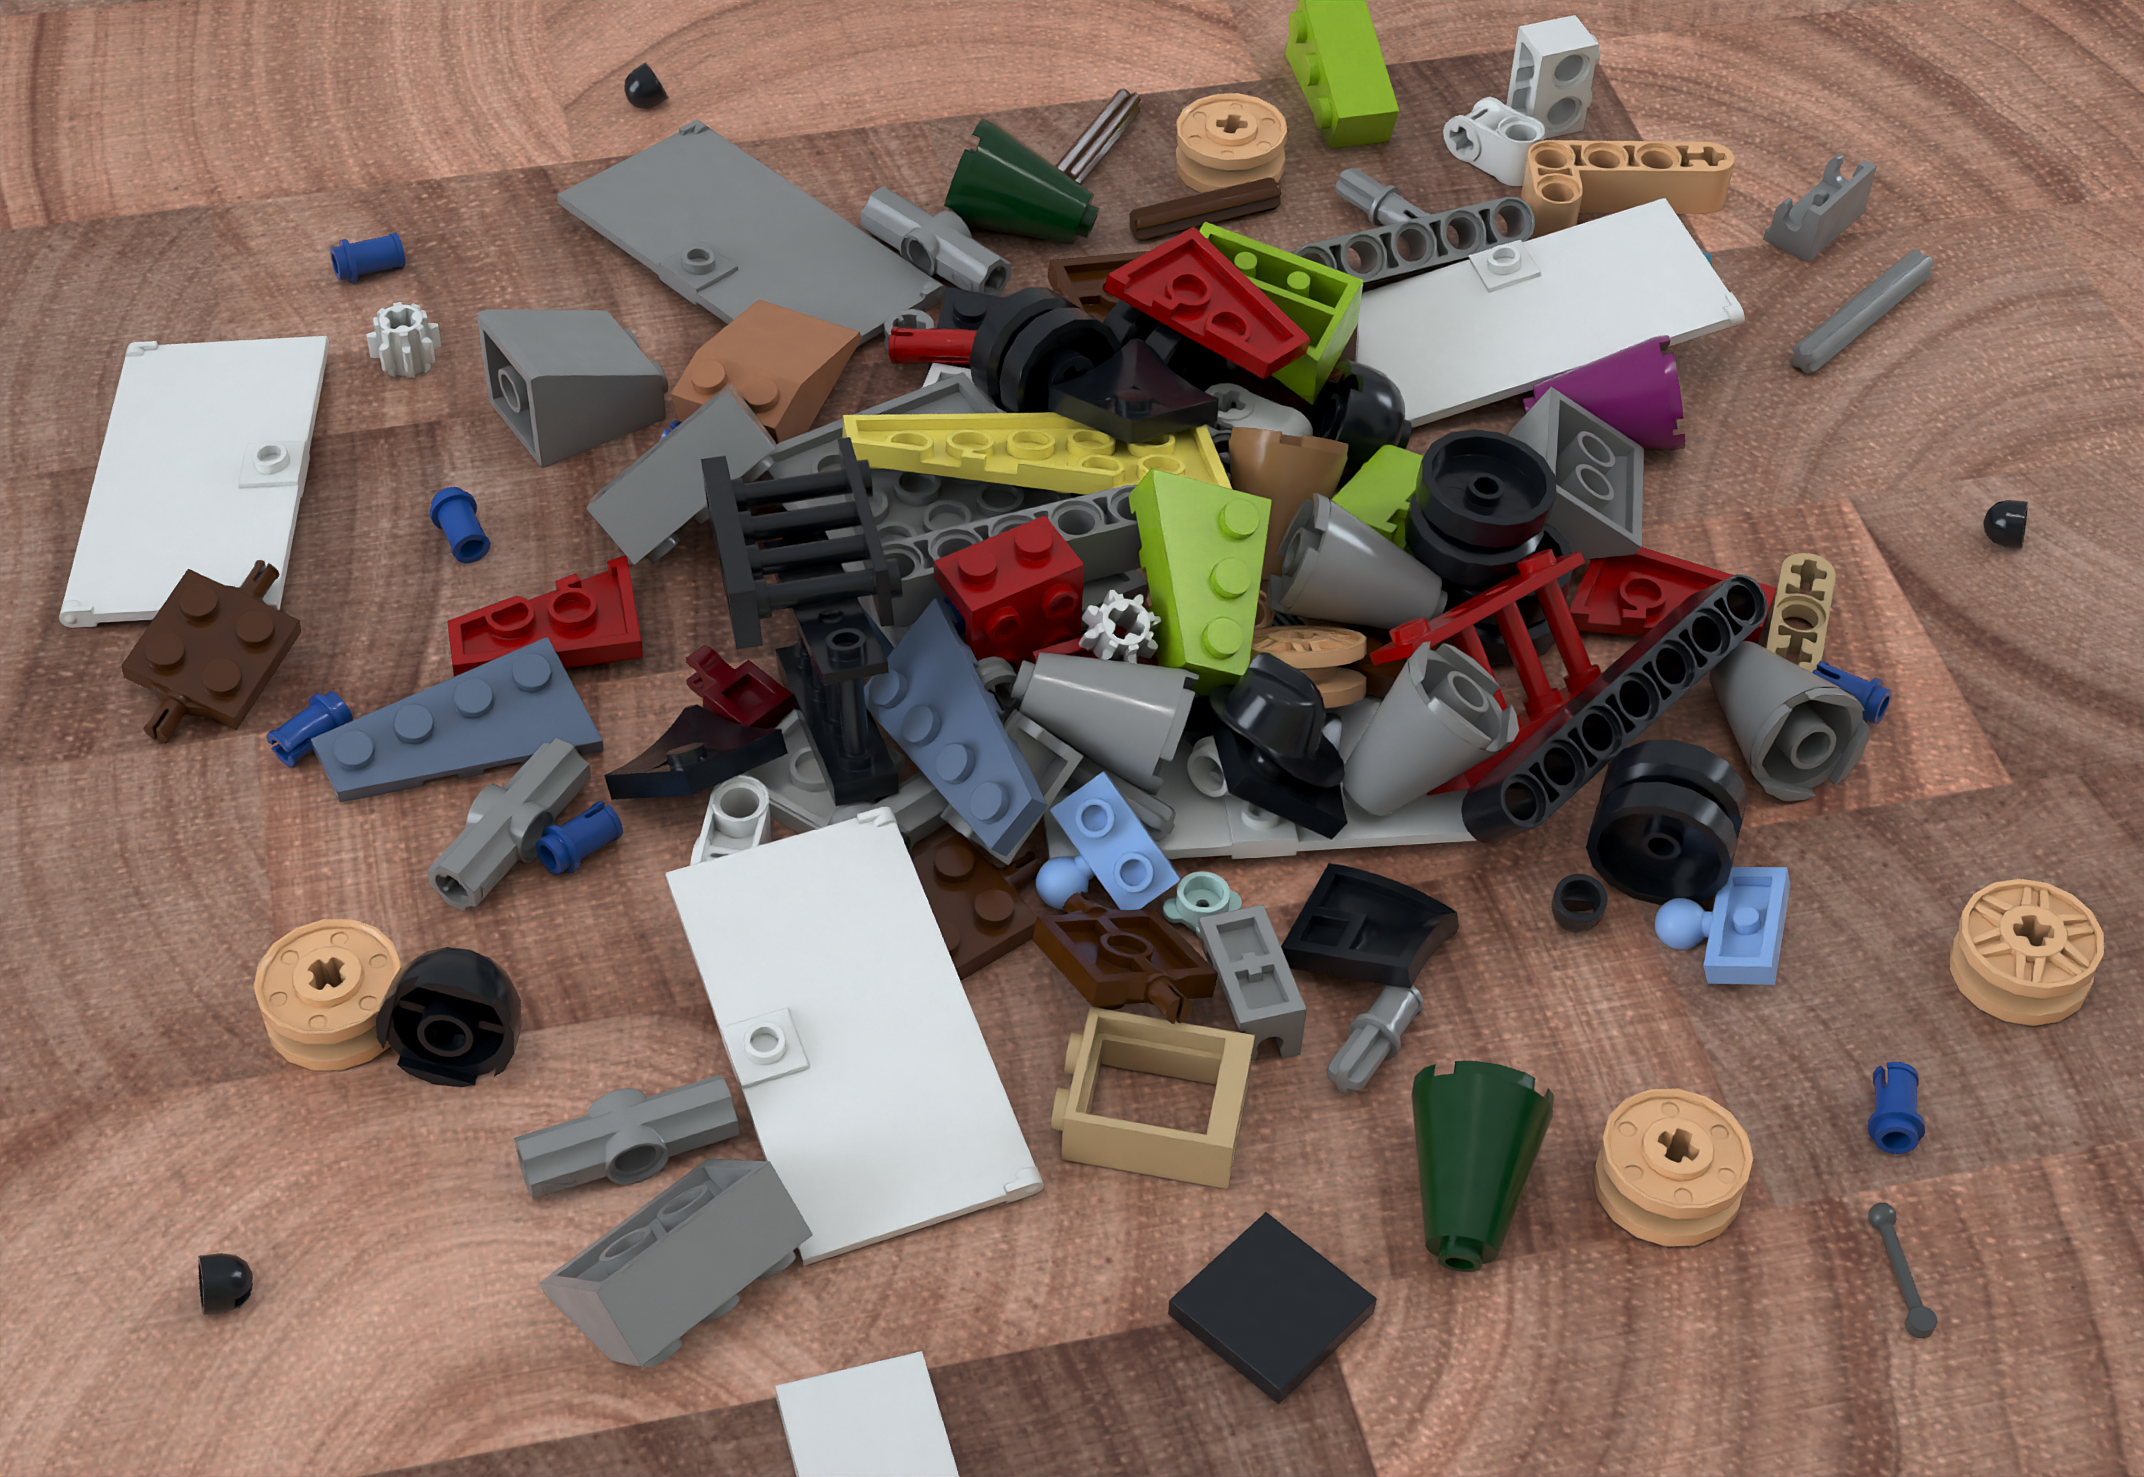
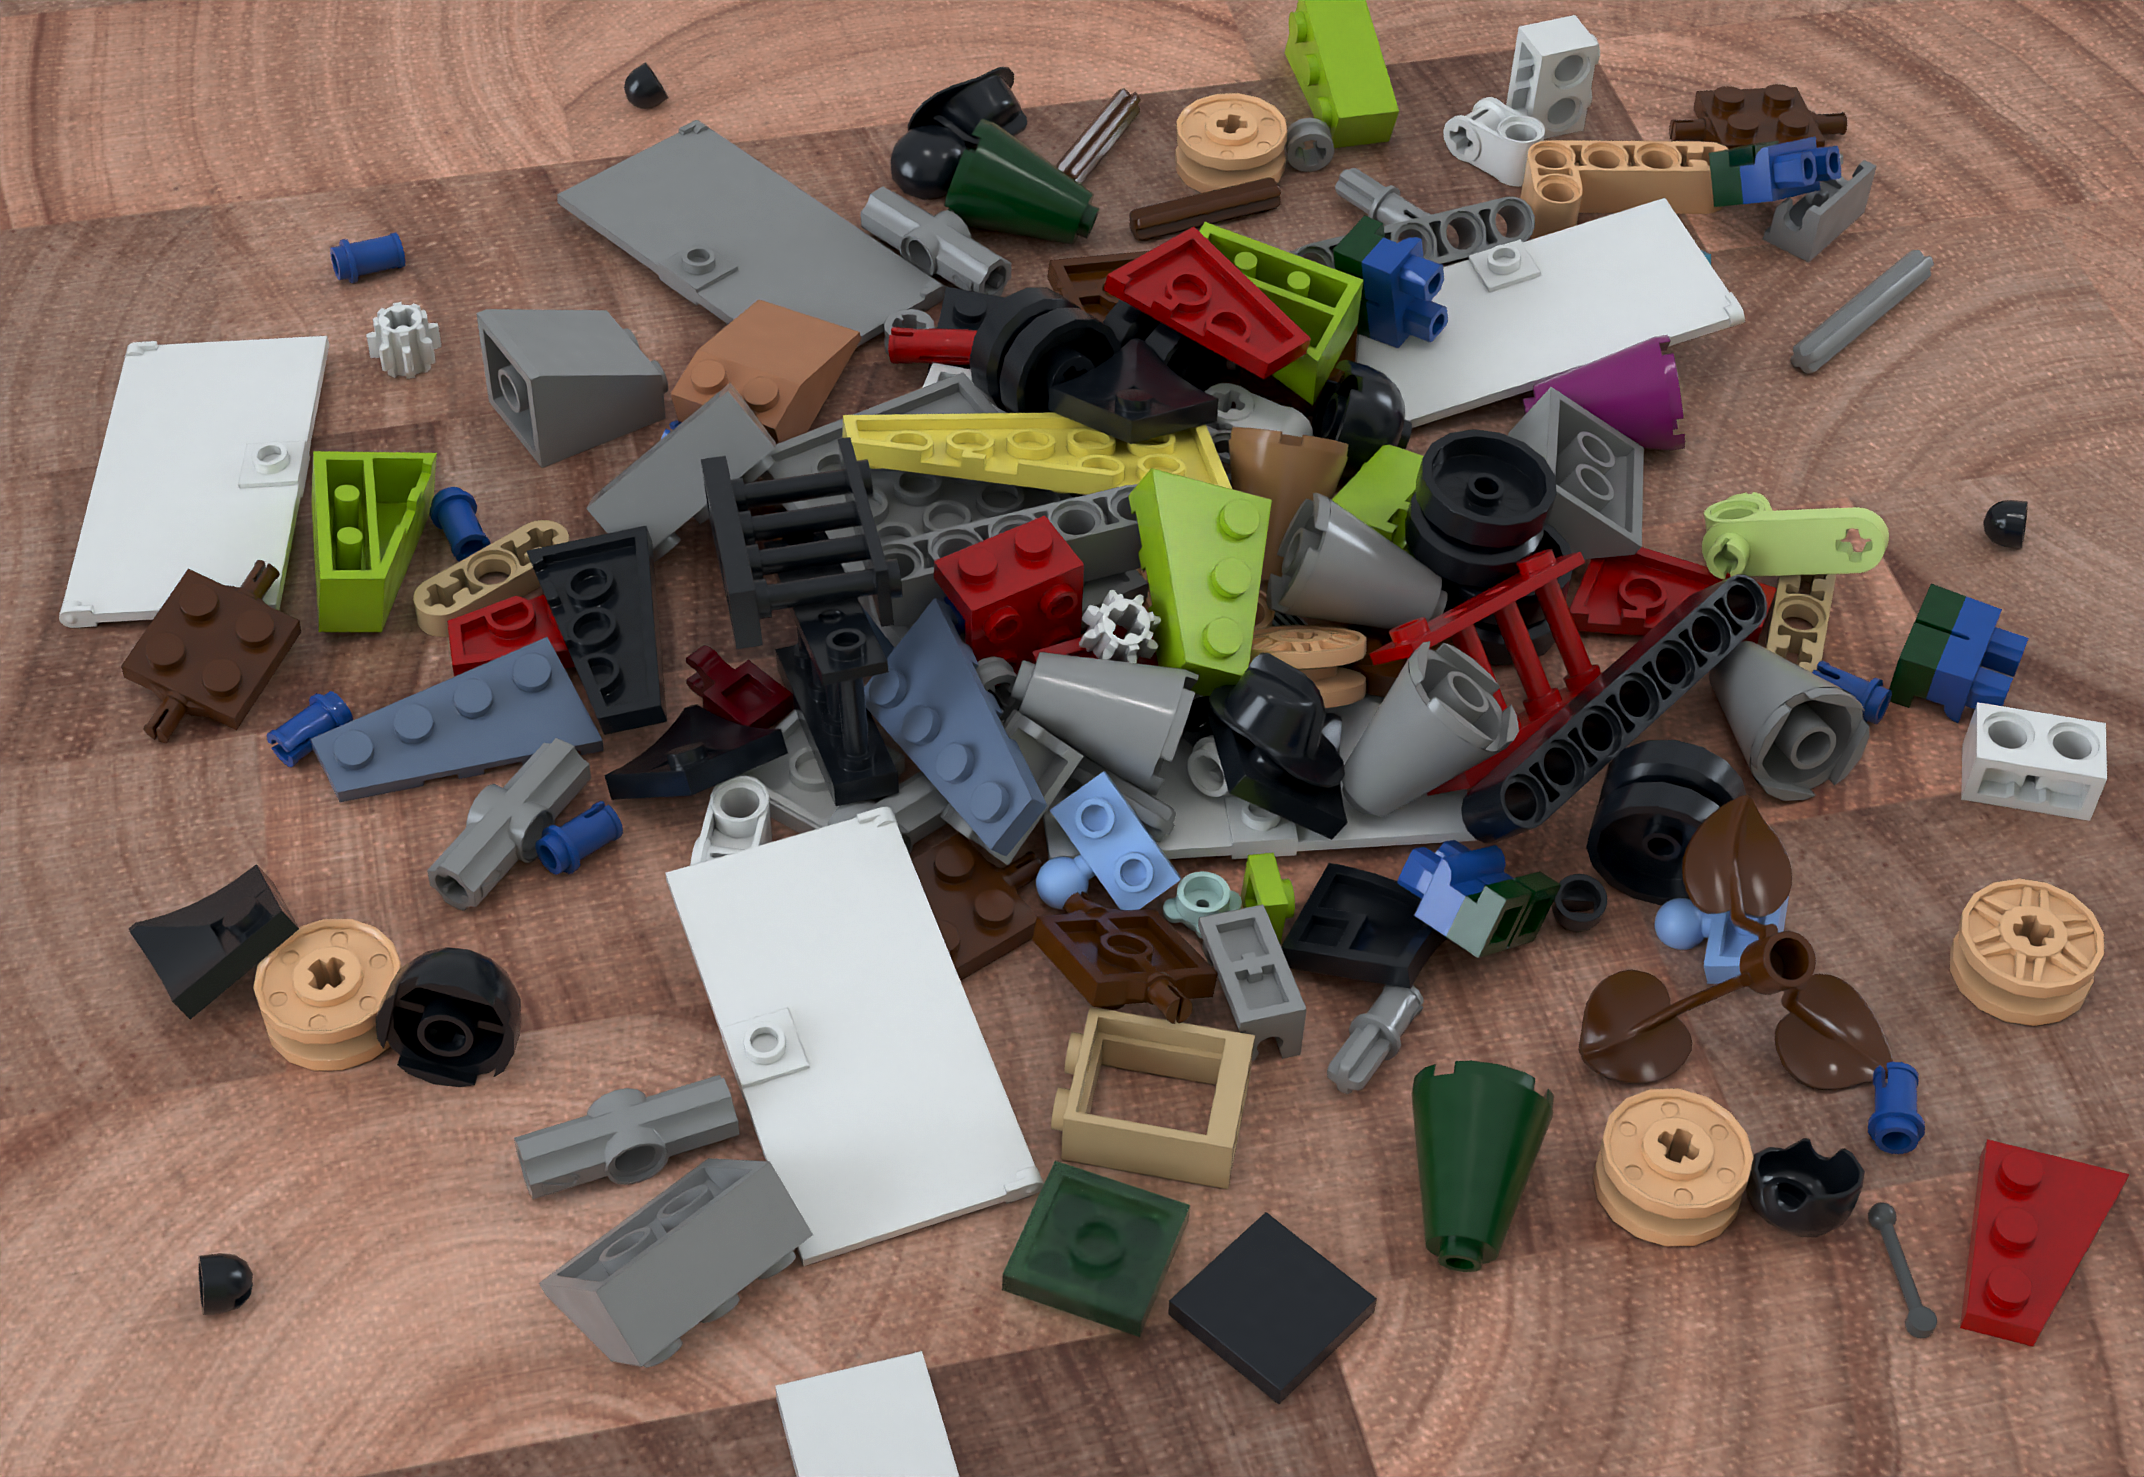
none -> black plate [128,864,299,1020]
none -> lime wedge [312,451,437,632]
none -> tan beam [413,520,570,637]
none -> black wing [526,526,667,735]
none -> black hair [891,125,968,200]
none -> black piece [908,67,1028,150]
none -> clear green plate [1002,1161,1190,1337]
none -> lime plate [1240,853,1295,944]
none -> light grey bush [1285,118,1334,172]
none -> blue hips [1333,215,1448,348]
none -> hips [1397,840,1561,958]
none -> reddish brown plant [1578,795,1893,1090]
none -> reddish brown plate [1669,84,1847,149]
none -> yellowish green piece [1702,492,1889,579]
none -> blue hips [1709,136,1841,207]
none -> black hair [1746,1138,1865,1238]
none -> blue hips [1889,584,2029,723]
none -> red wing [1960,1139,2130,1347]
none -> white brick [1961,702,2107,821]

